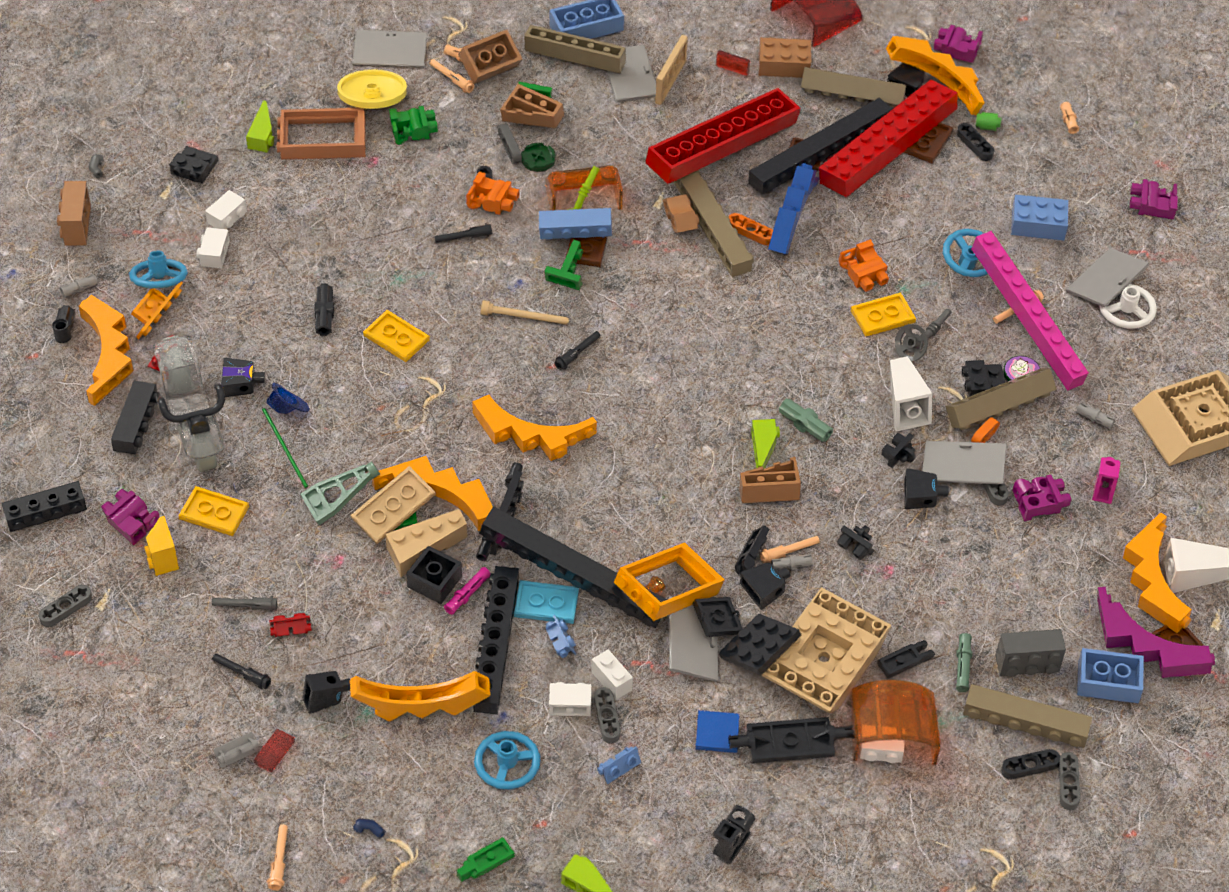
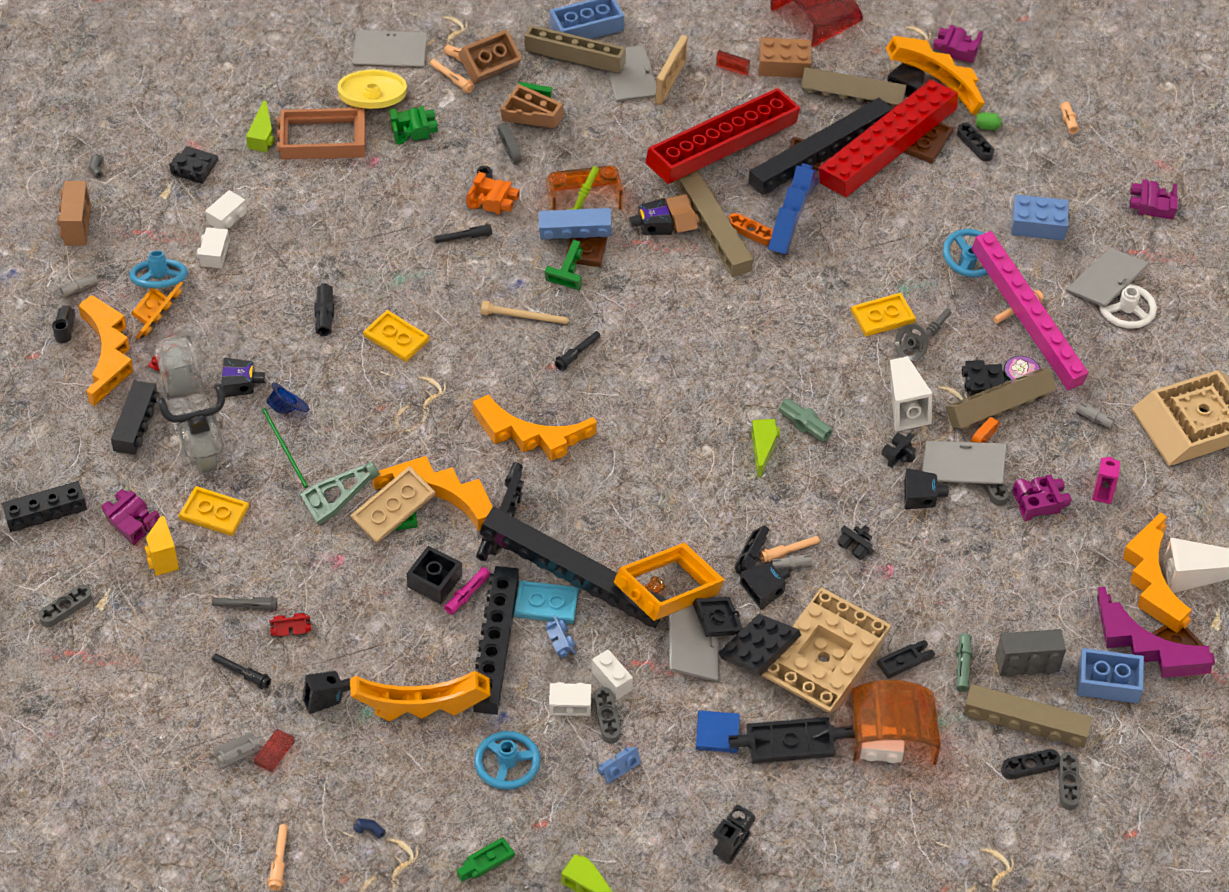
tan wedge [386,509,467,577] -> none
dark green tile [521,142,556,172] -> none
medium nougat wedge [739,457,801,503] -> none
orange hips [839,239,889,292] -> none
none -> black torso [629,198,673,235]

